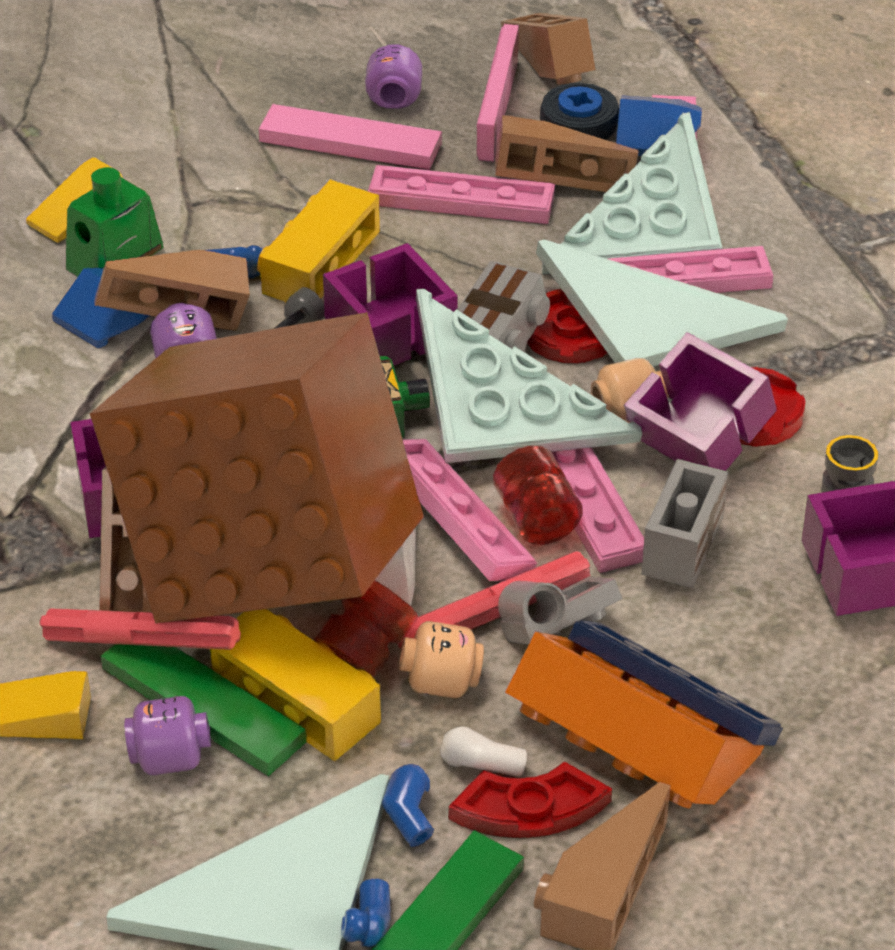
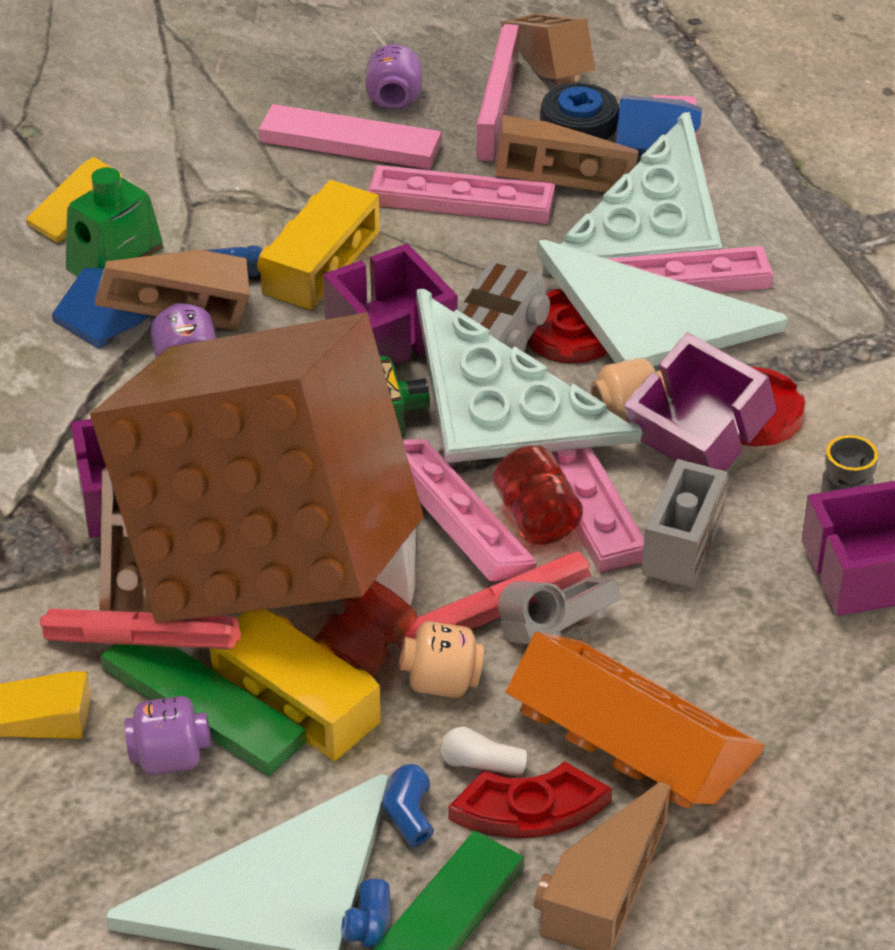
dark grey hinge [273,287,325,329] -> none
dark blue tile [568,620,783,746] -> none

